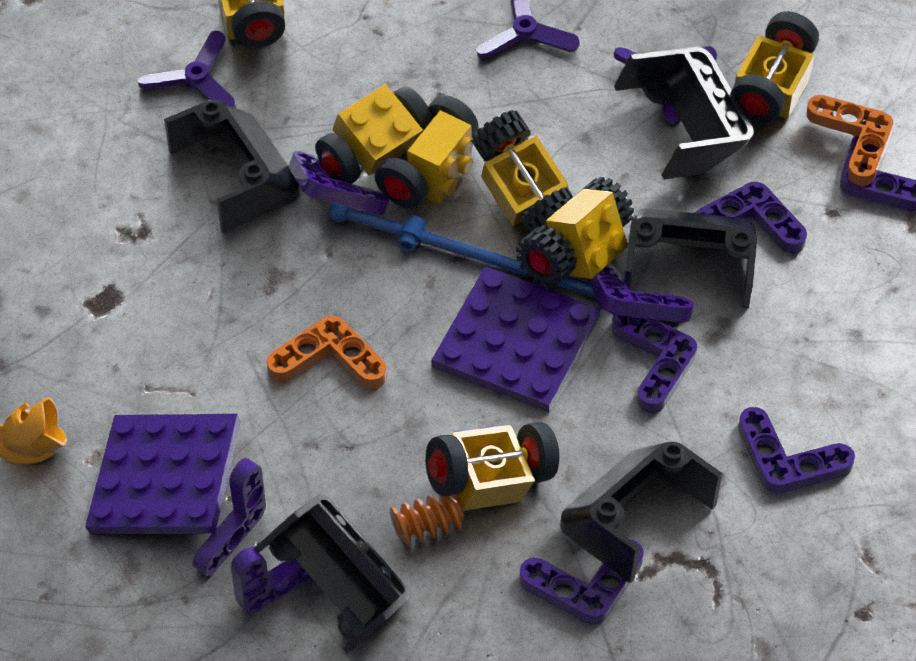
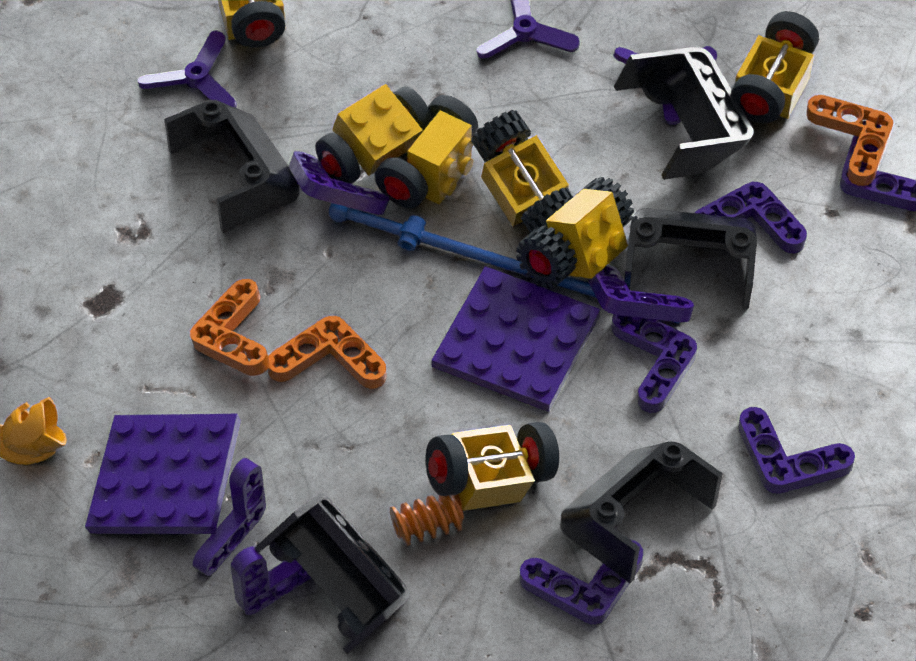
none -> orange beam [190,279,270,376]

